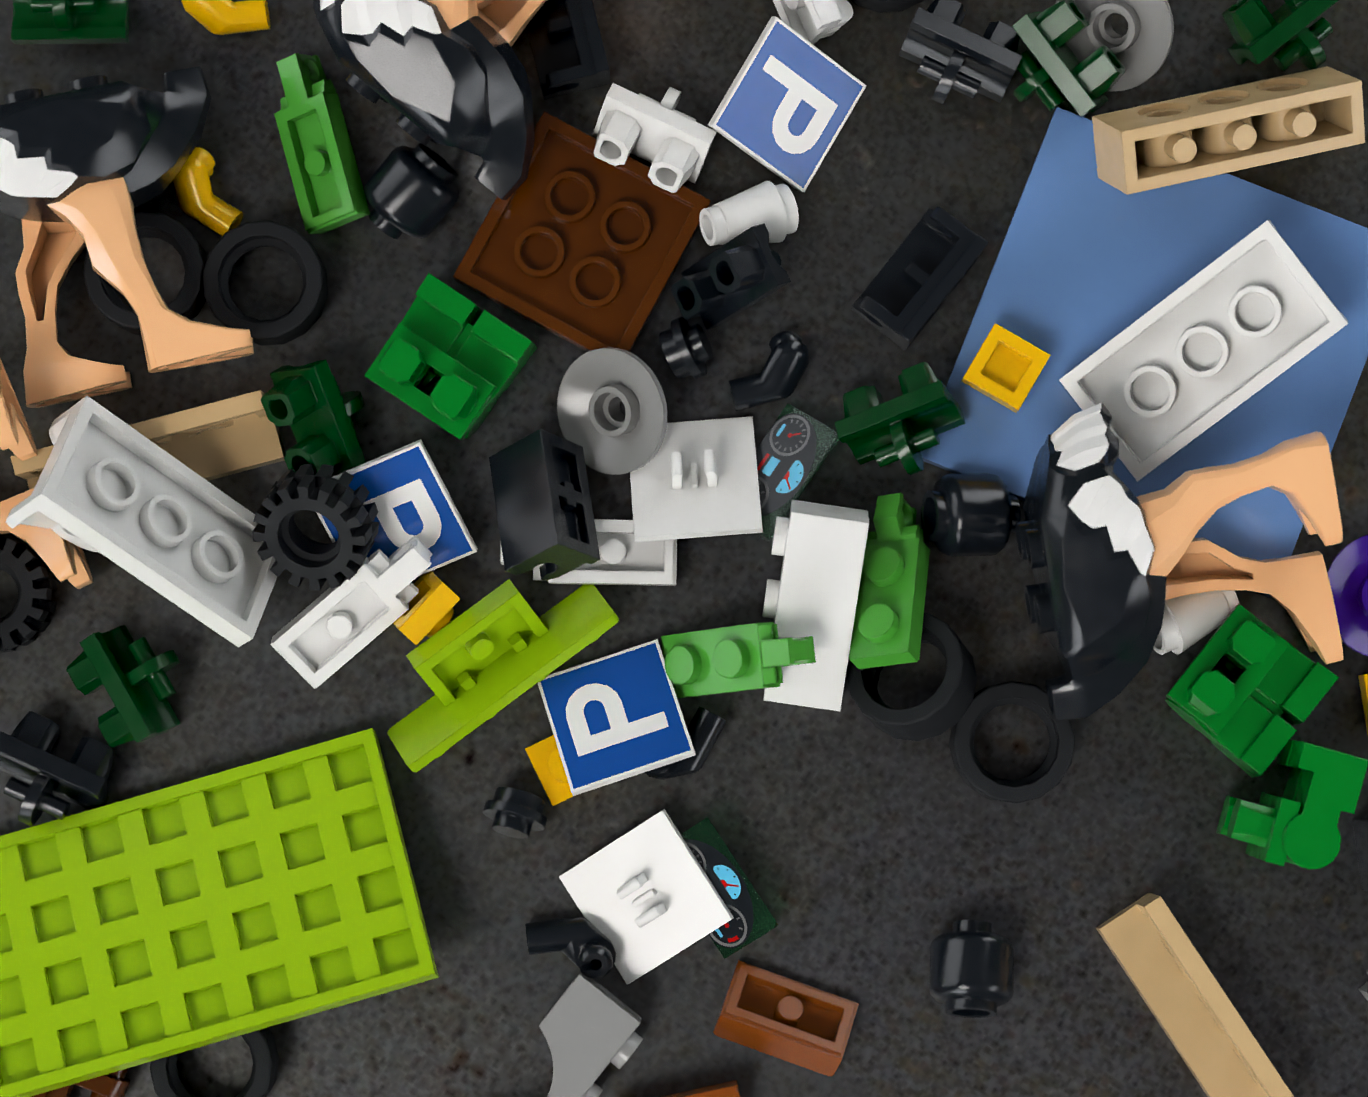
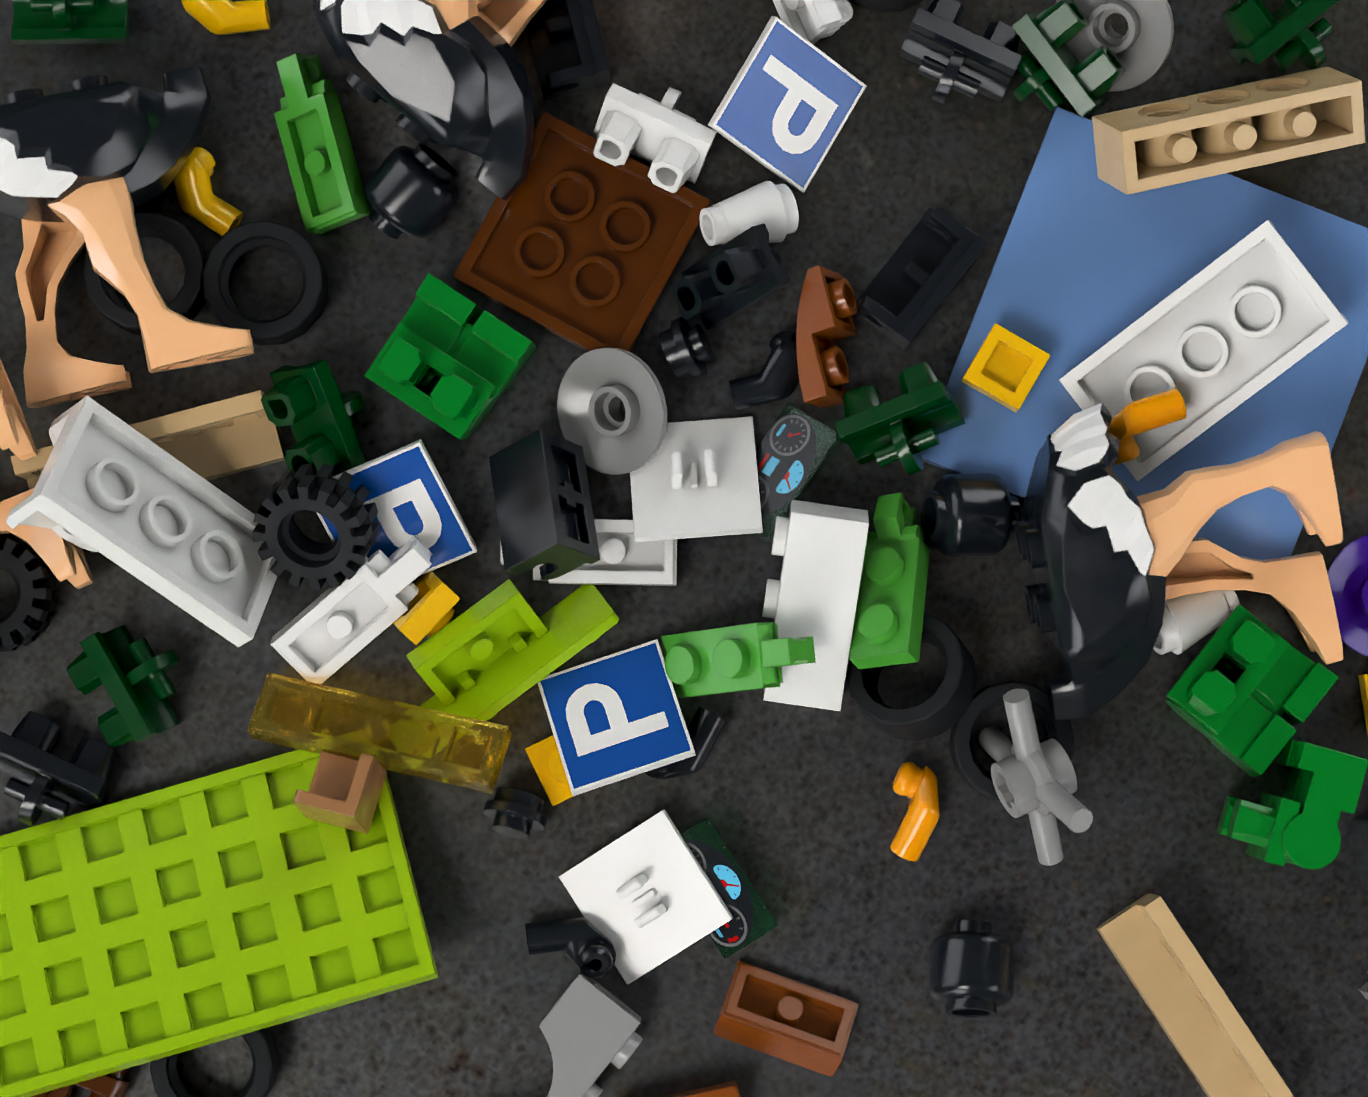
none -> clear yellow plate [247,673,512,794]
none -> medium nougat panel [293,751,387,834]
none -> dark orange slope [796,265,858,409]
none -> light orange arm [890,762,940,862]
none -> light grey bar [978,688,1093,866]
none -> light orange arm [1110,388,1187,465]

